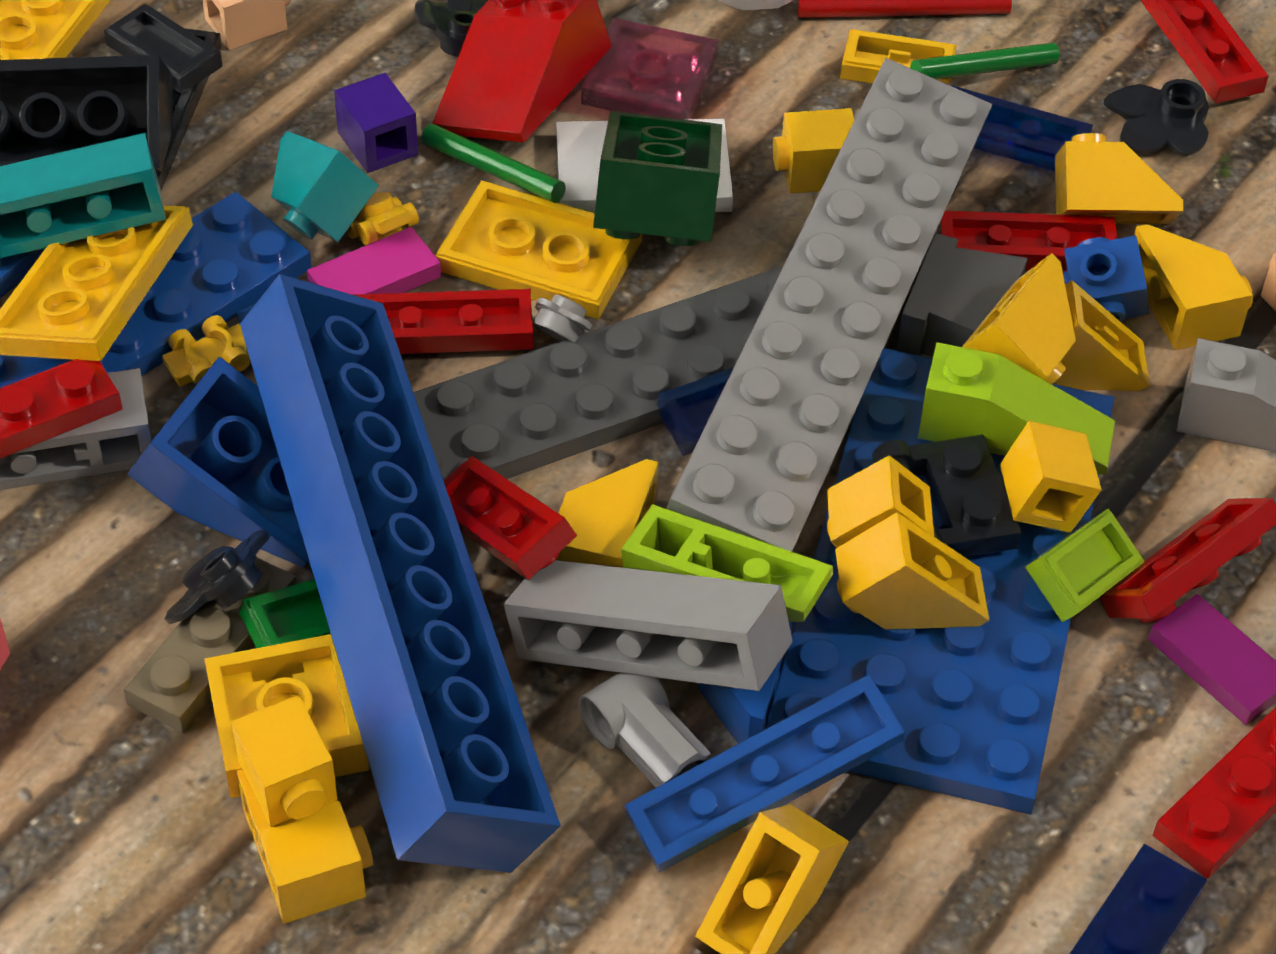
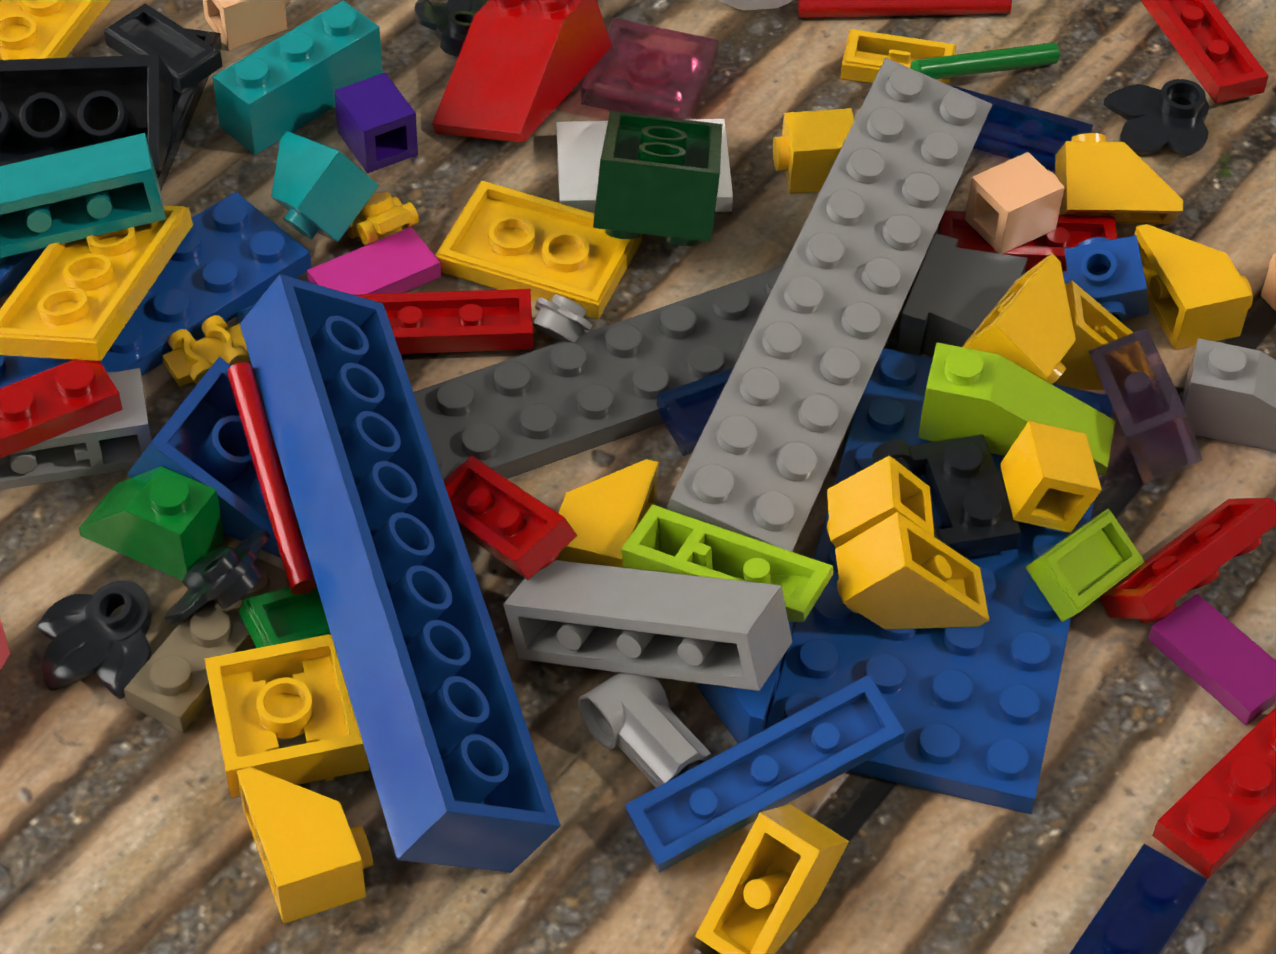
yellow brick [231,695,338,827] -> none
green bar [421,124,566,203] -> none
none -> black plate [37,581,152,699]
none -> green slope [79,466,225,581]
none -> teal brick [212,0,383,155]
none -> red bar [227,362,317,594]
none -> light nougat brick [965,152,1065,254]
none -> brick [1088,328,1203,484]

